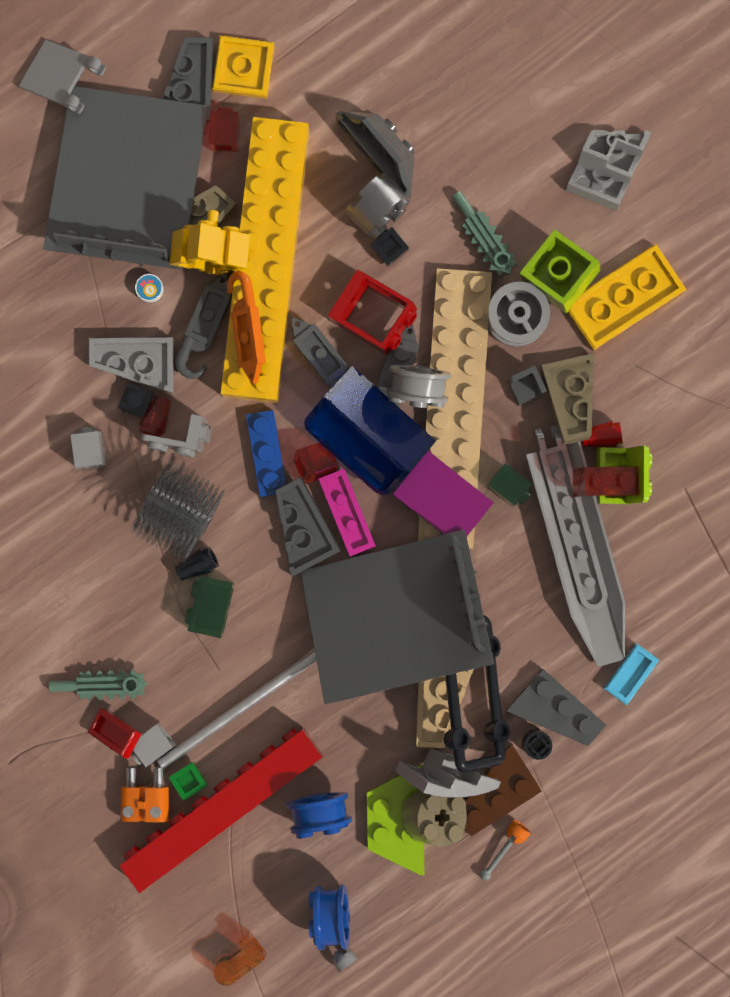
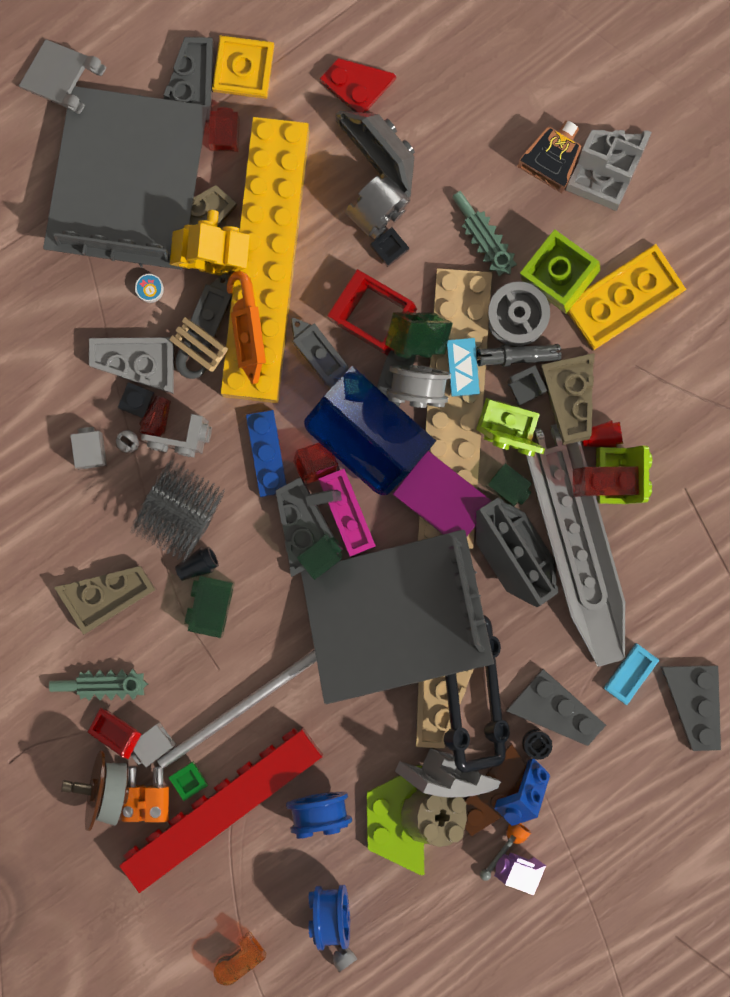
none -> dark tan wing [54,566,156,635]
none -> piece [61,750,129,831]
none -> light grey hinge [116,430,139,453]
none -> tan tile [169,317,228,372]
none -> clear green brick [297,534,343,580]
none -> dark grey tile [306,490,342,506]
none -> red wing [320,58,396,113]
none -> clear green brick [385,312,453,358]
none -> medium azure tile [446,338,480,397]
none -> dark grey pin [476,344,561,367]
none -> lime bracket [476,398,545,456]
none -> dark grey wedge [476,498,558,607]
none -> blue bracket [494,759,550,826]
none -> window [494,852,546,895]
none -> torso [517,121,582,193]
none -> dark grey wing [660,665,721,751]

